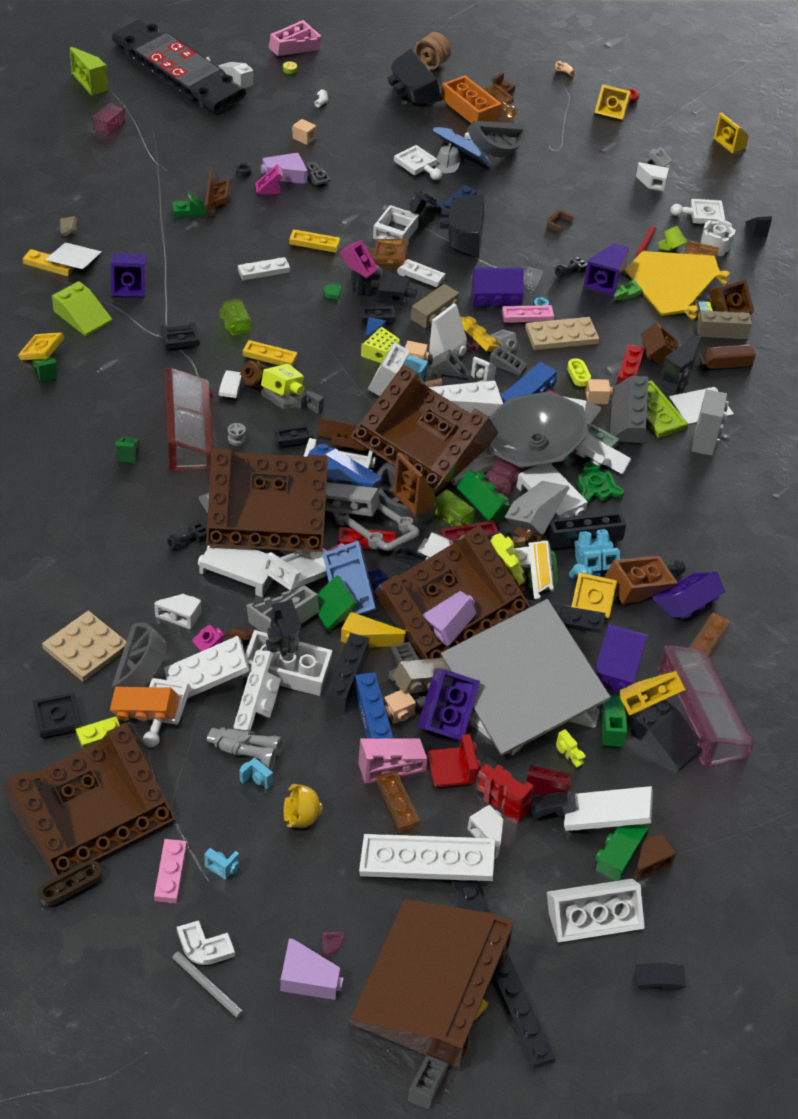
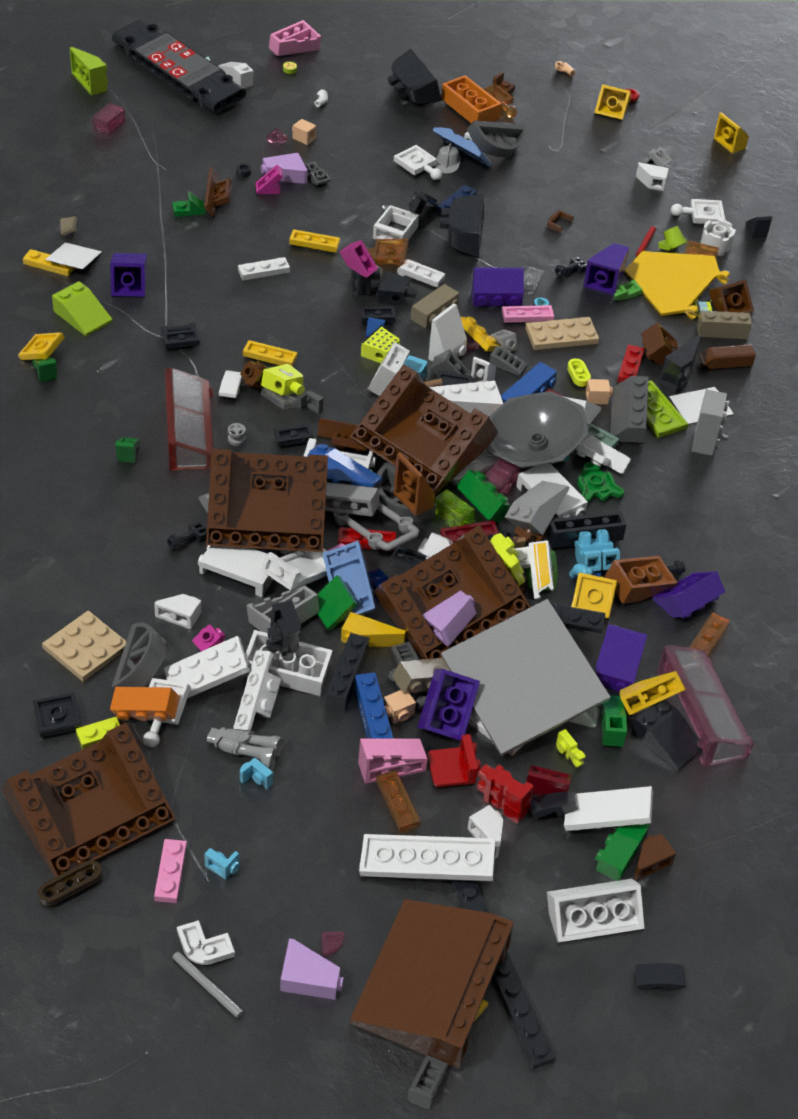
clear neon green brick [219,298,251,336] -> none
reddish brown piece [227,627,262,645] -> none
yellow cylinder [284,784,322,828] -> none
green tile [324,284,342,300] -> none
light nougat brick [405,341,430,361] -> none
medium nougat wheel [414,32,451,70] -> none
none -> clear pink tile [266,128,288,143]

